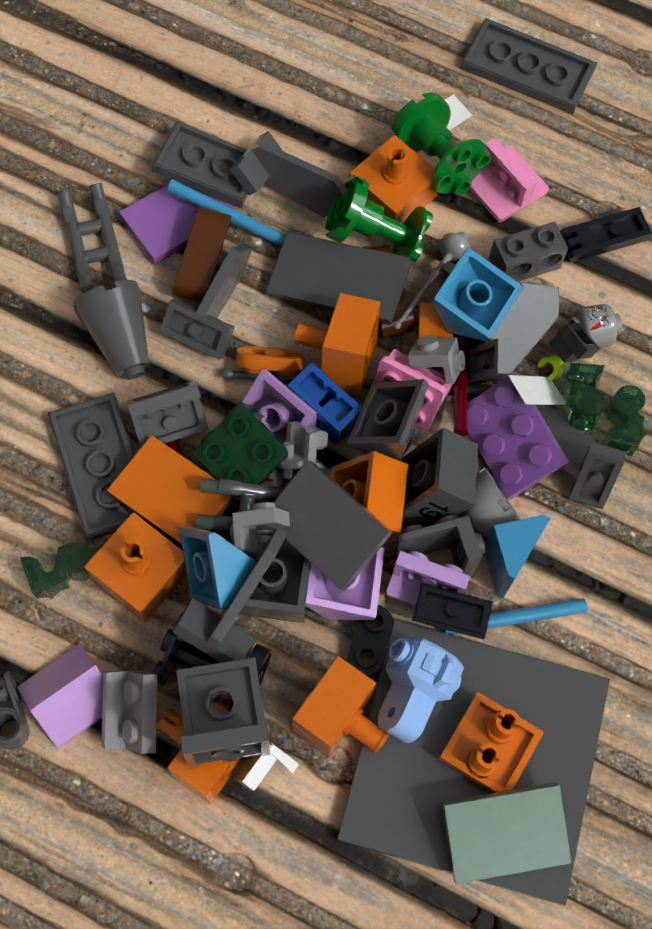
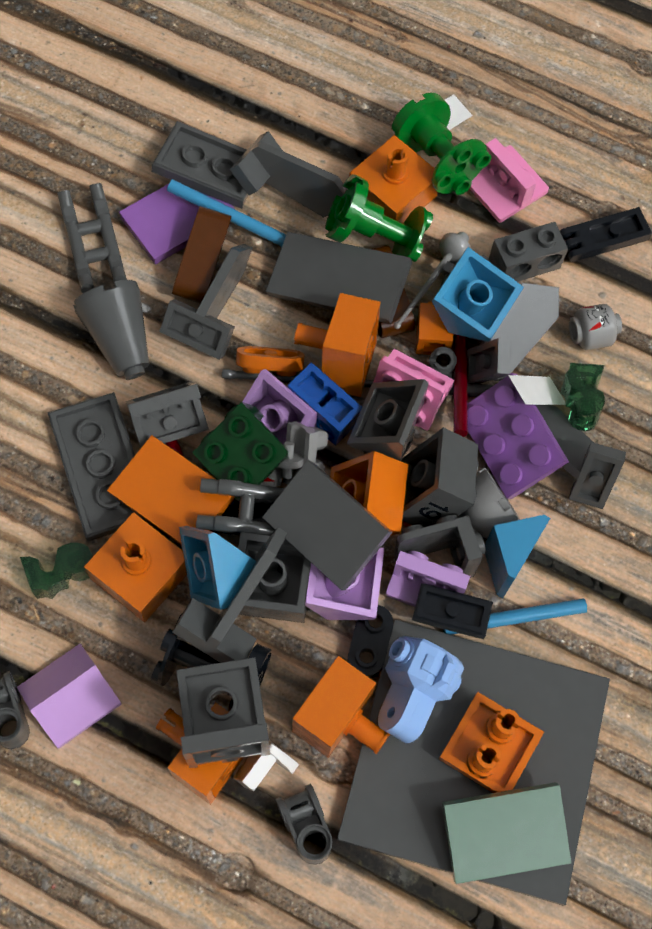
light grey bracket [102,670,158,754] -> none
light grey bracket [230,502,290,554] -> none
light grey bracket [408,335,465,384] -> none
dark grey tile [460,18,597,115] -> none
pearl dark grey piece [538,323,600,380] -> none
clear green leg [600,385,646,457] -> none
none -> dark grey piece [275,784,333,865]

